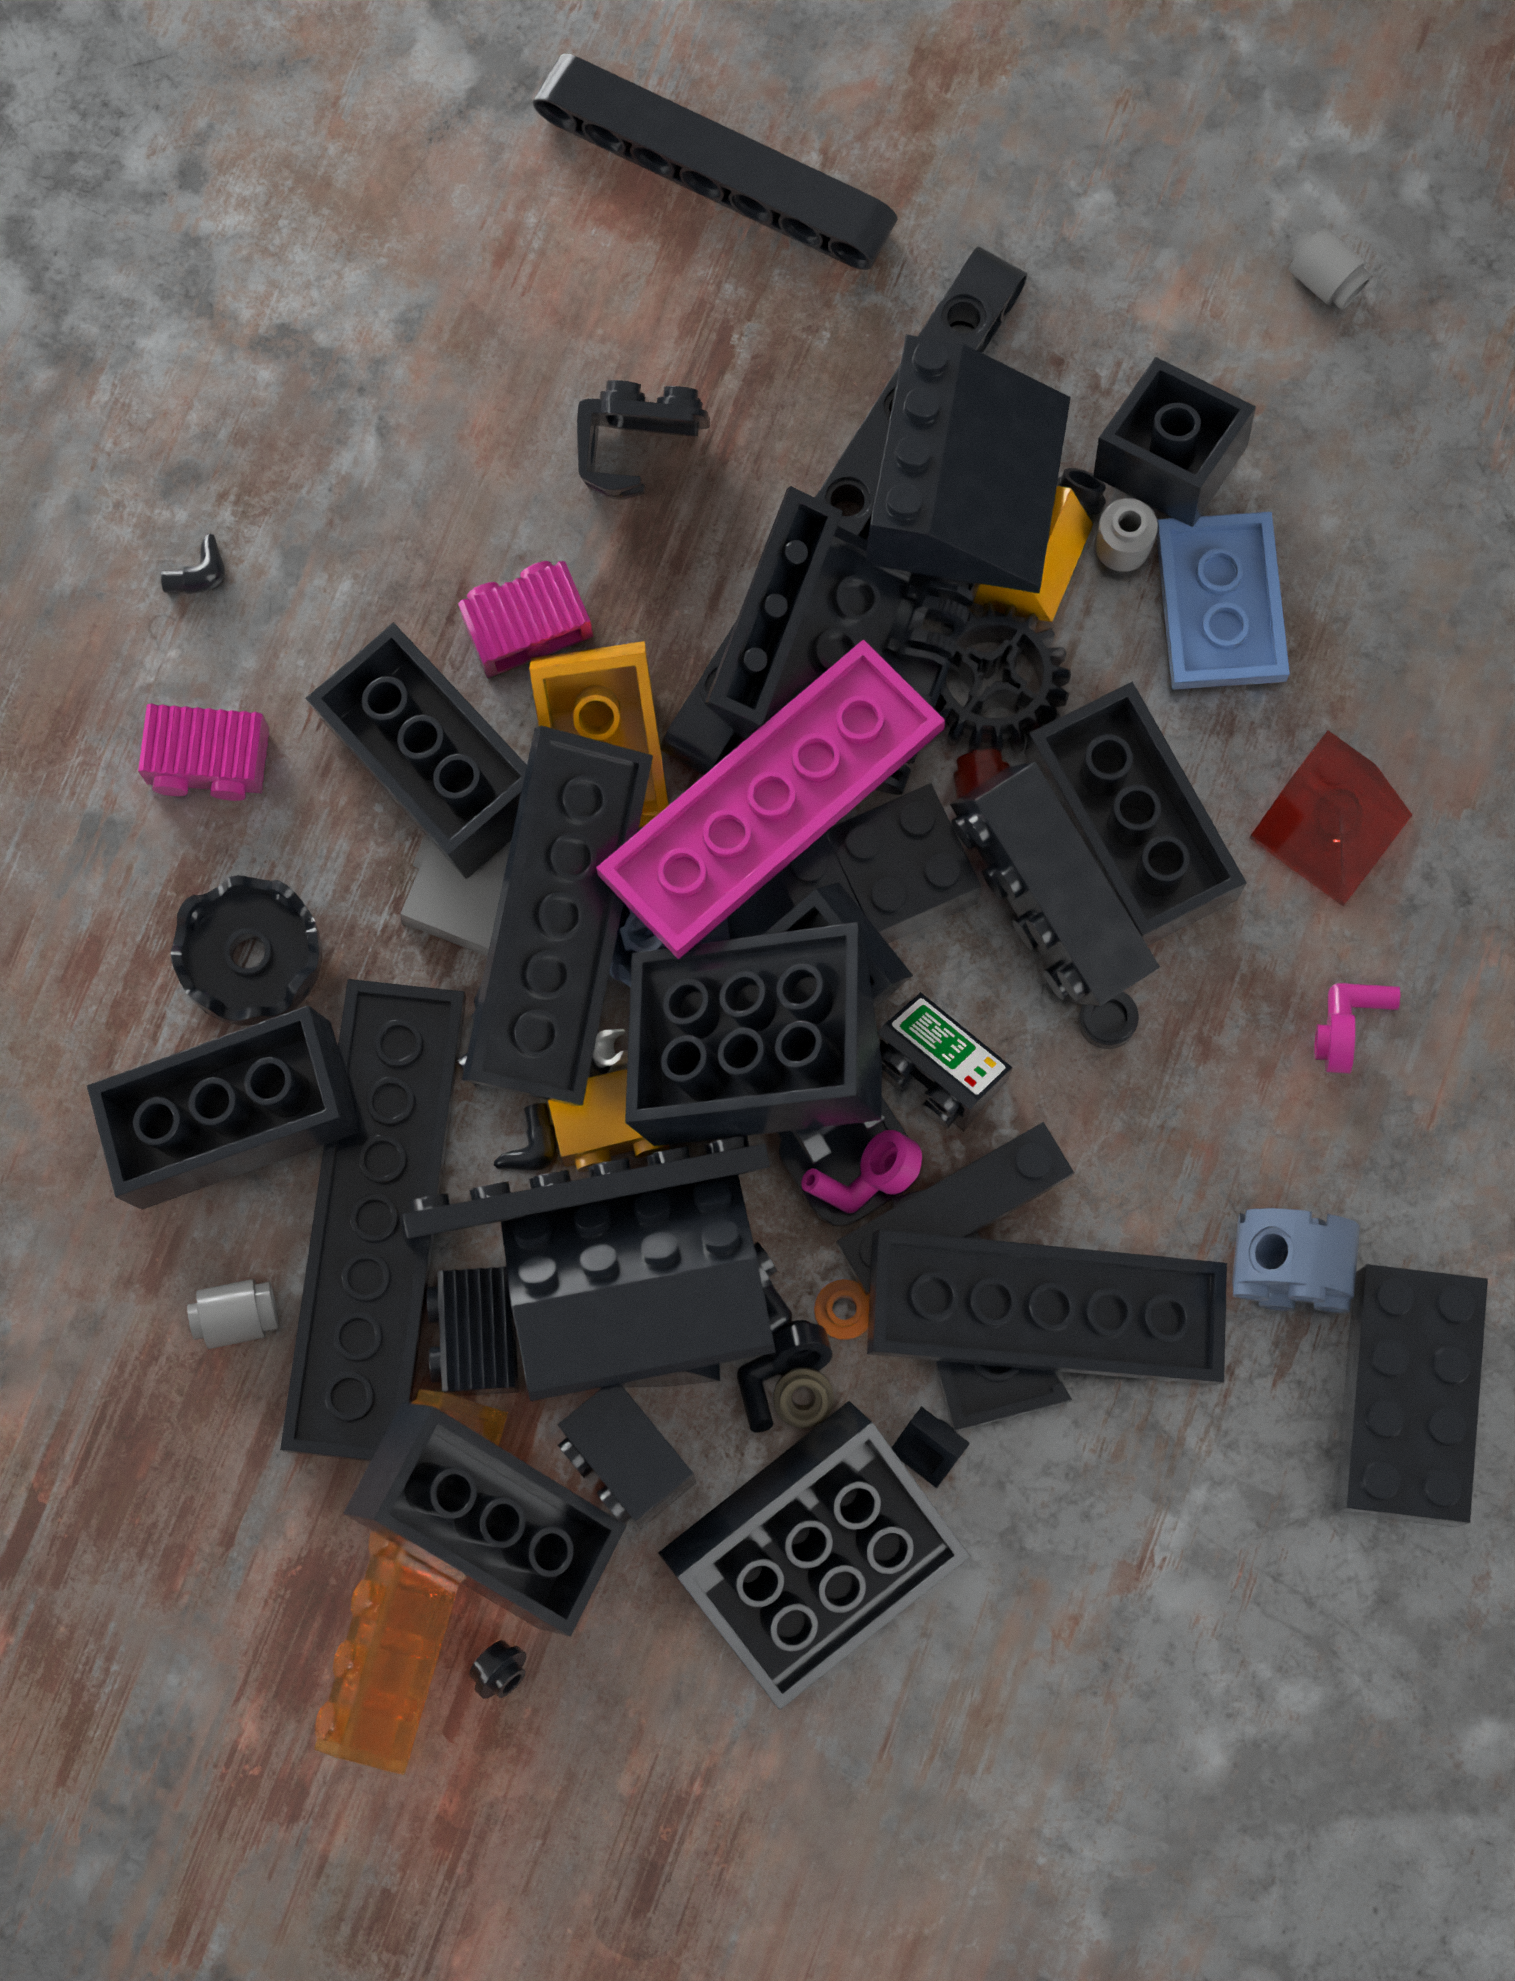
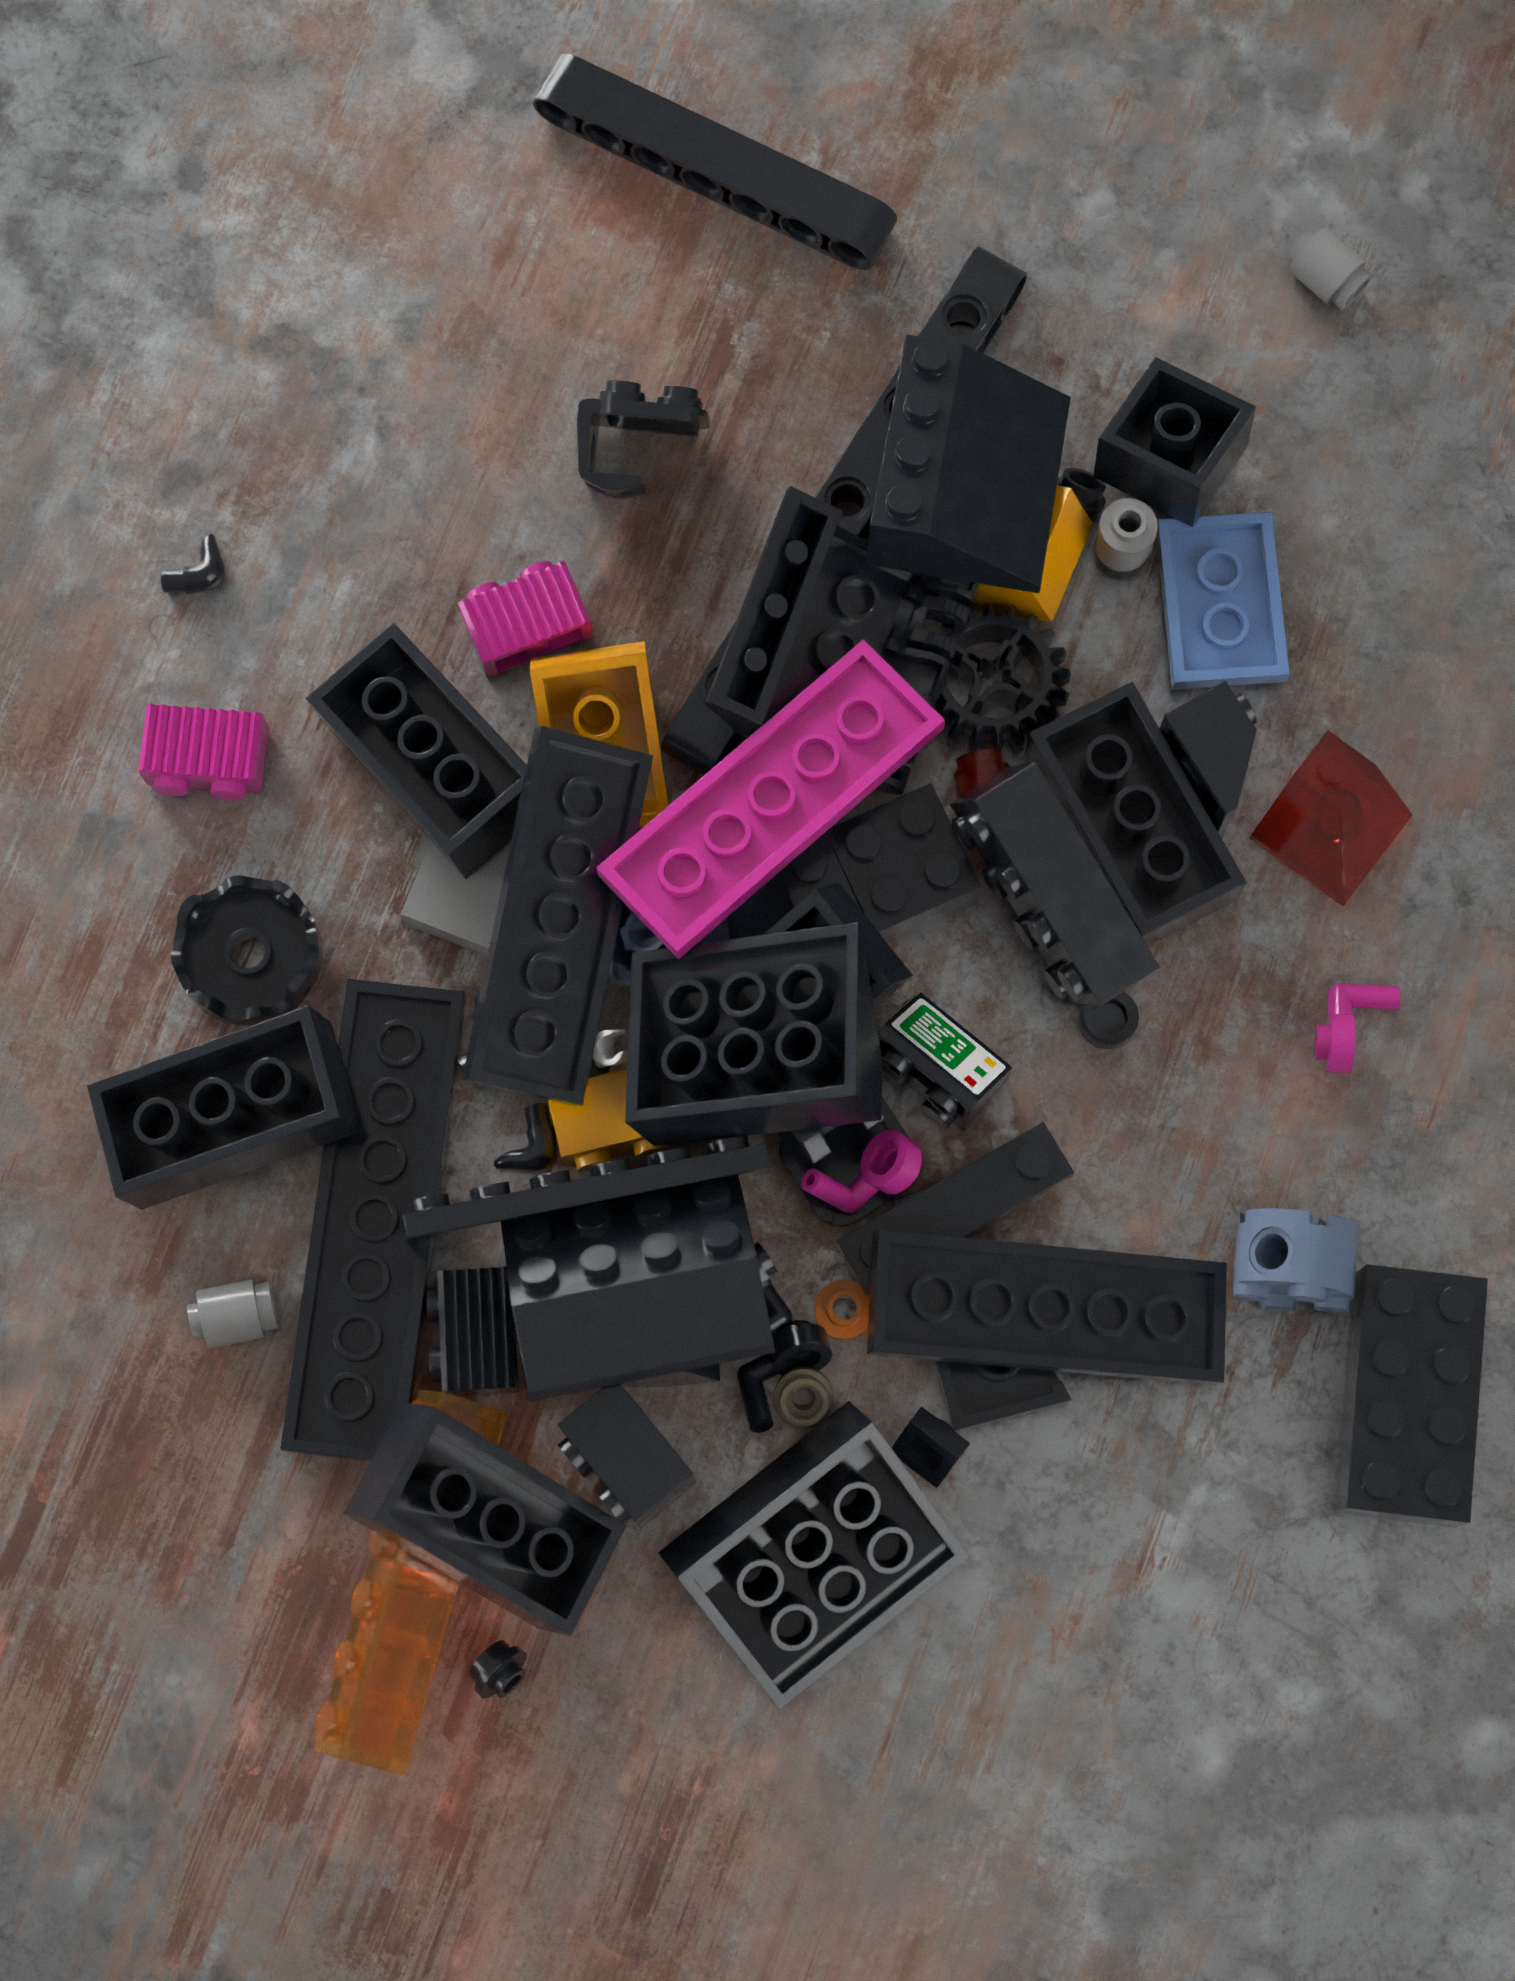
none -> black slope [1159,680,1257,838]

